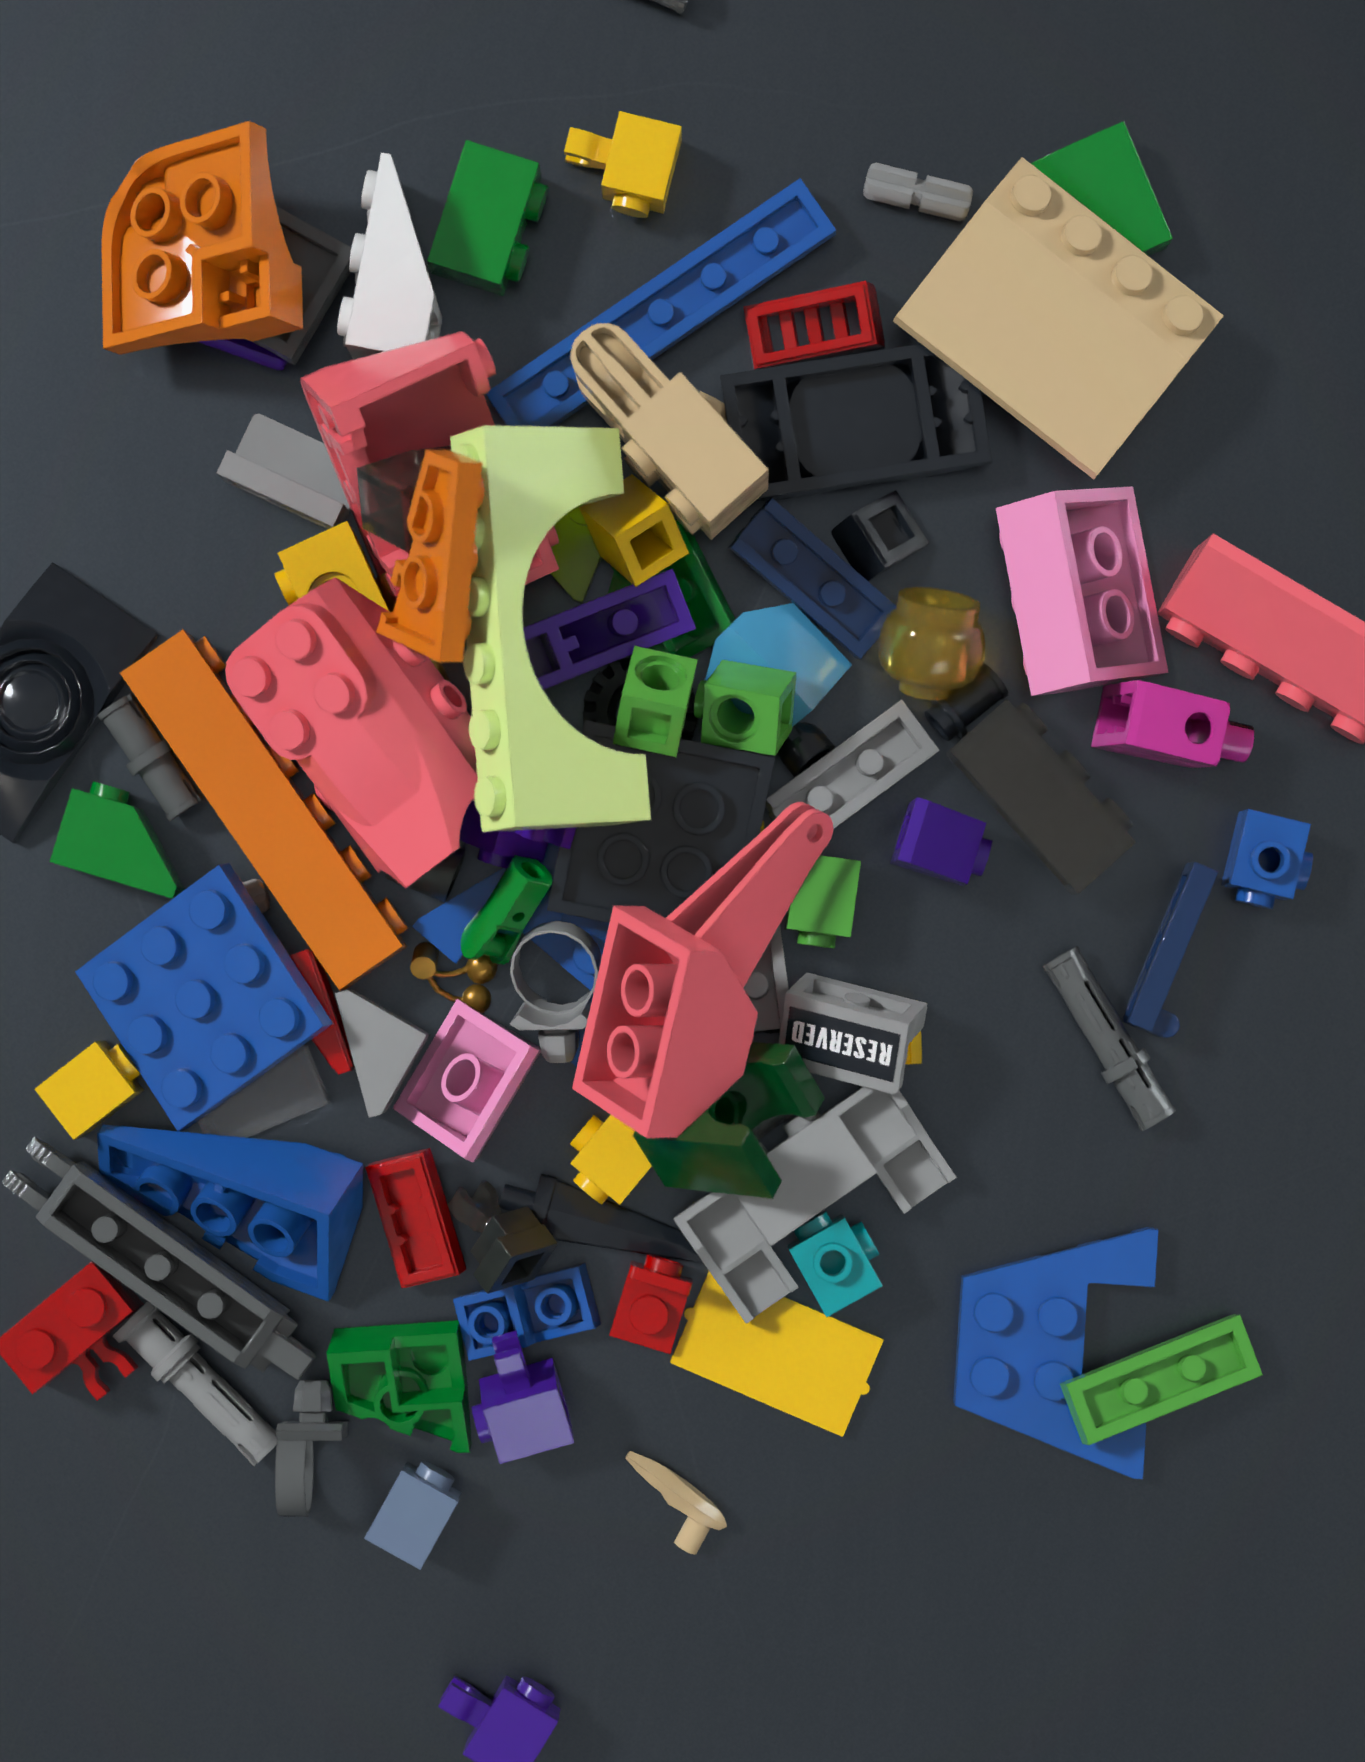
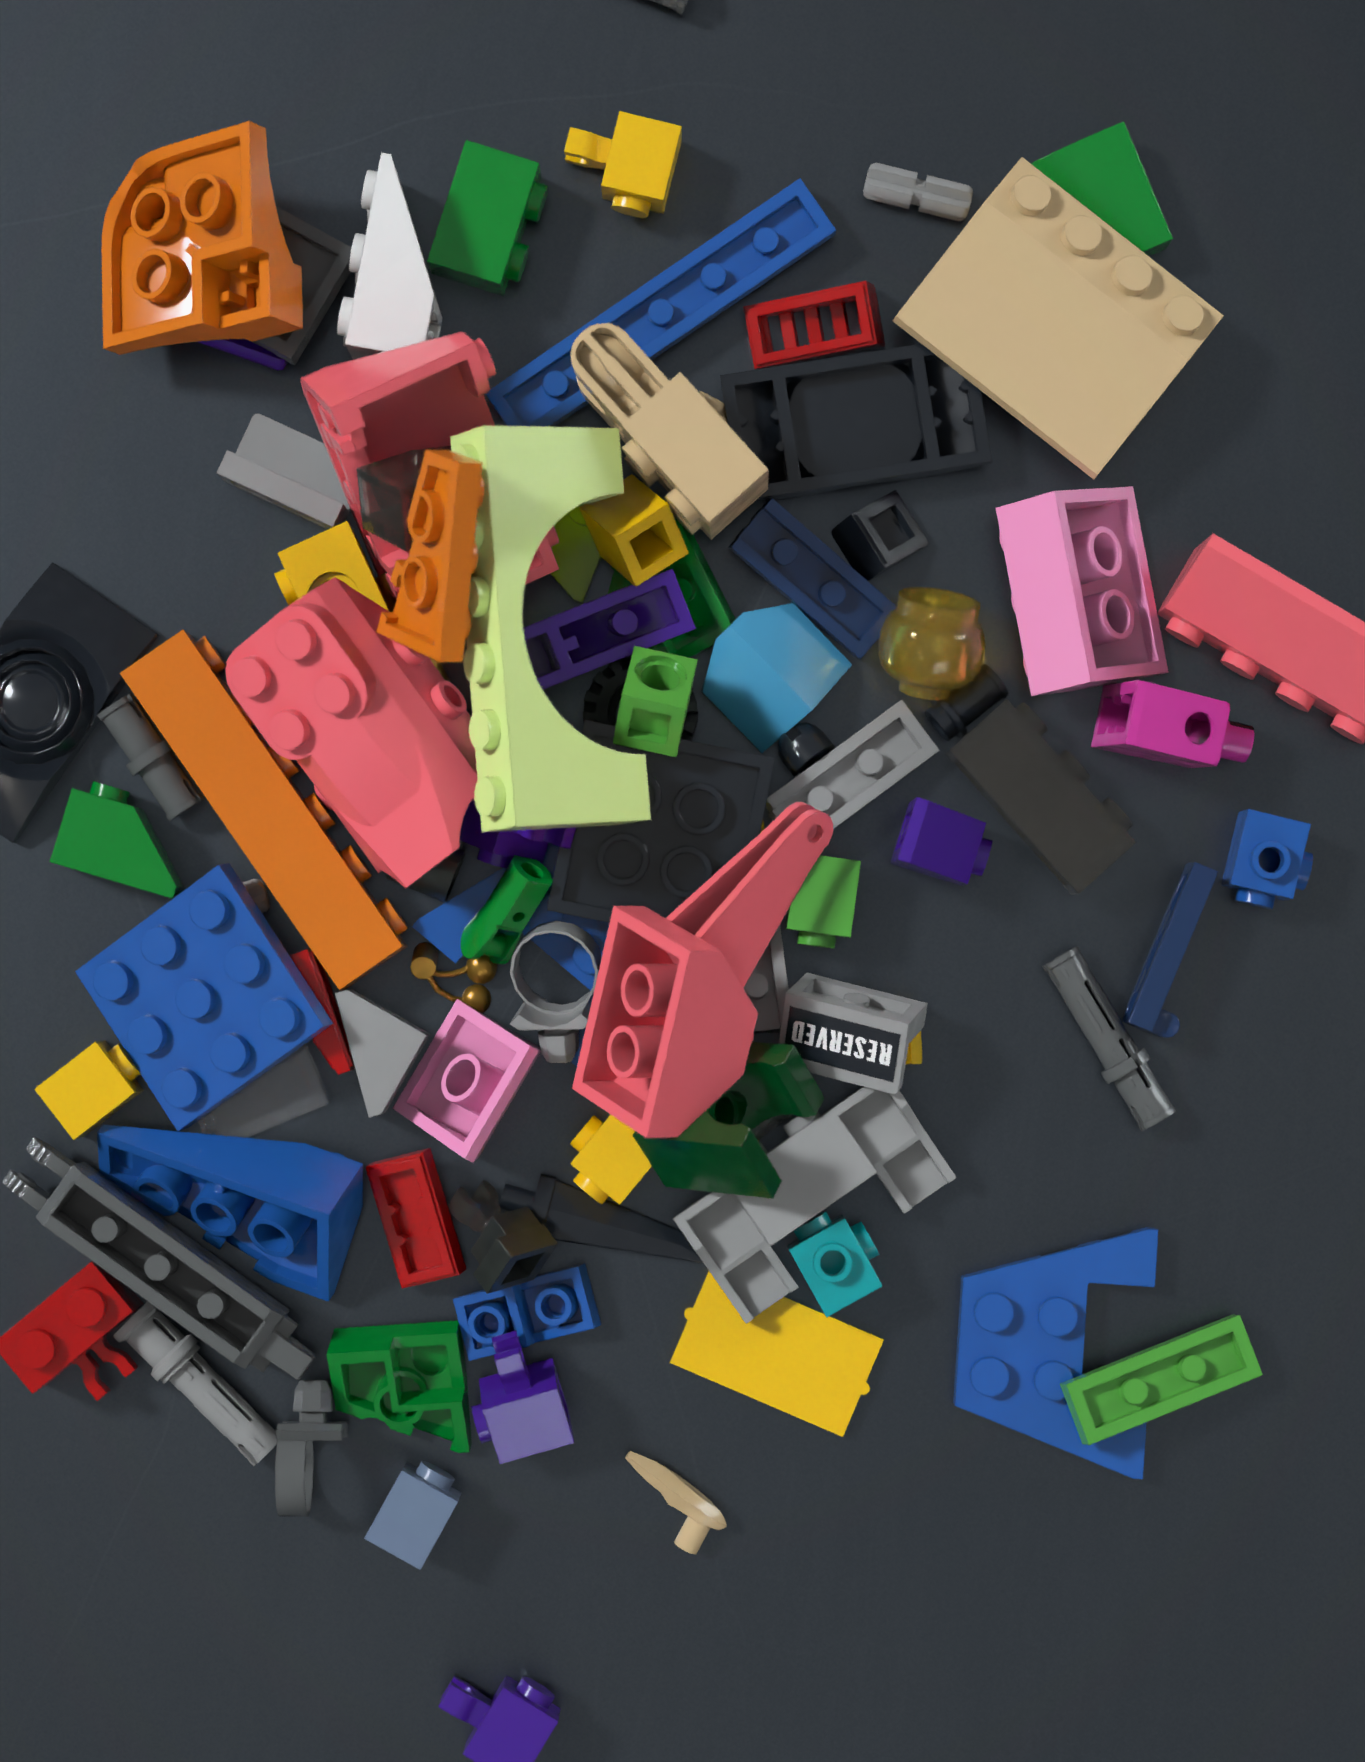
red bracket [609,1254,693,1354] -> none
bright green brick [694,660,797,756] -> none

